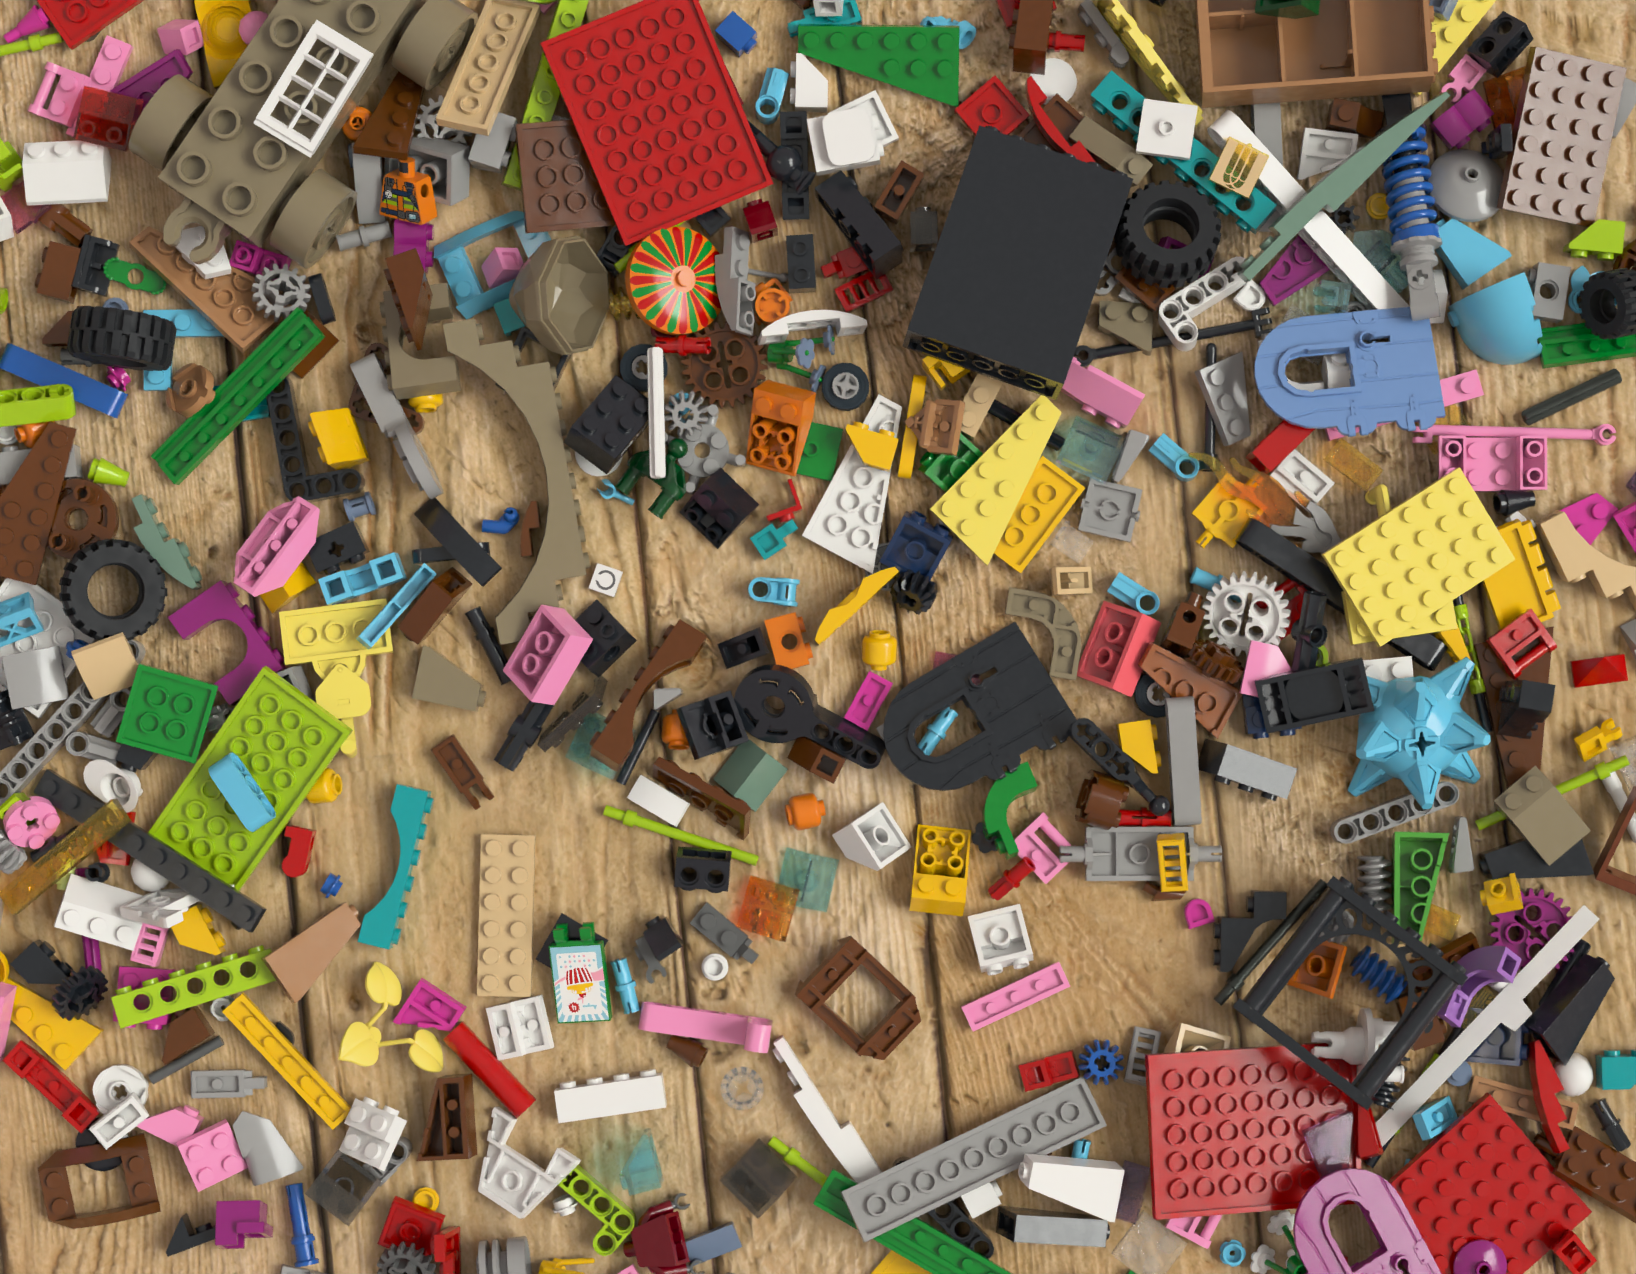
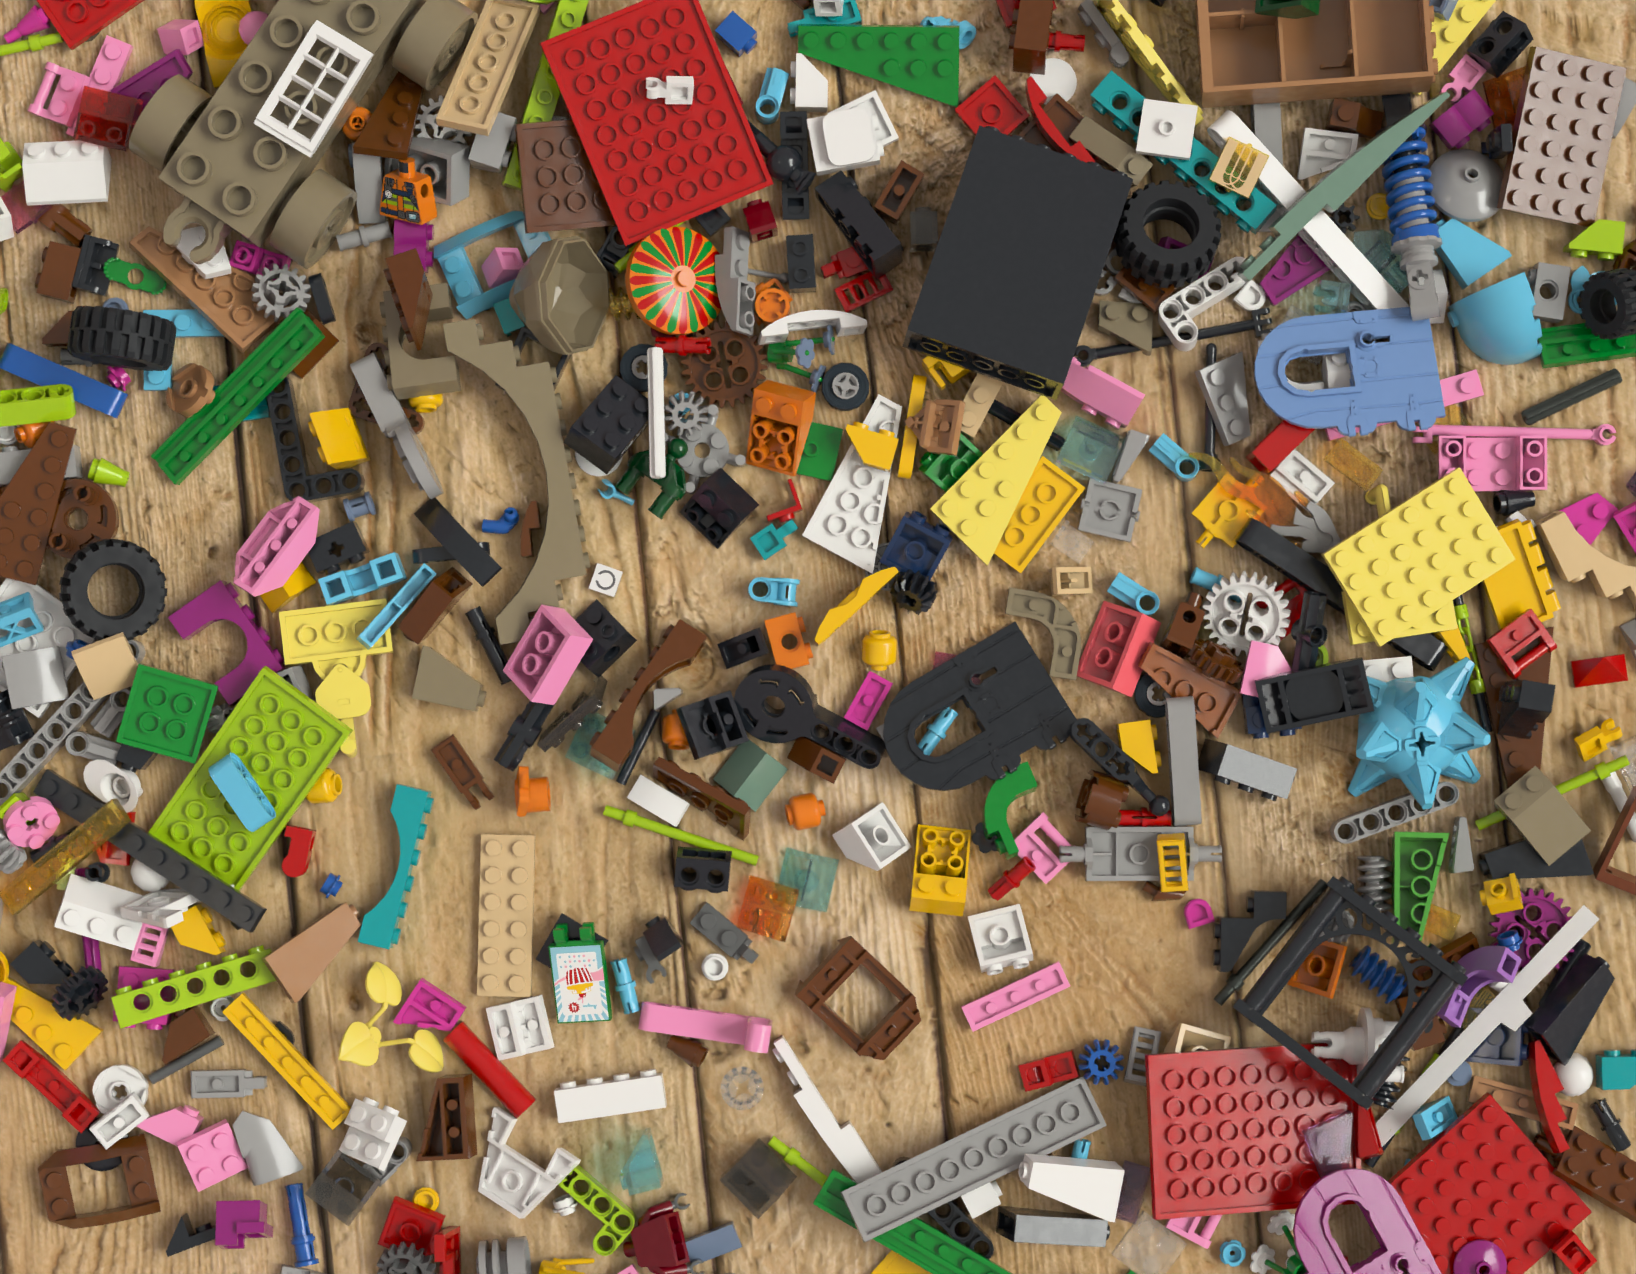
sand green slope [132,494,202,590] -> none
none -> orange piece [514,766,551,817]
none -> white plate [646,76,694,104]
none -> blue plate [1497,930,1523,952]

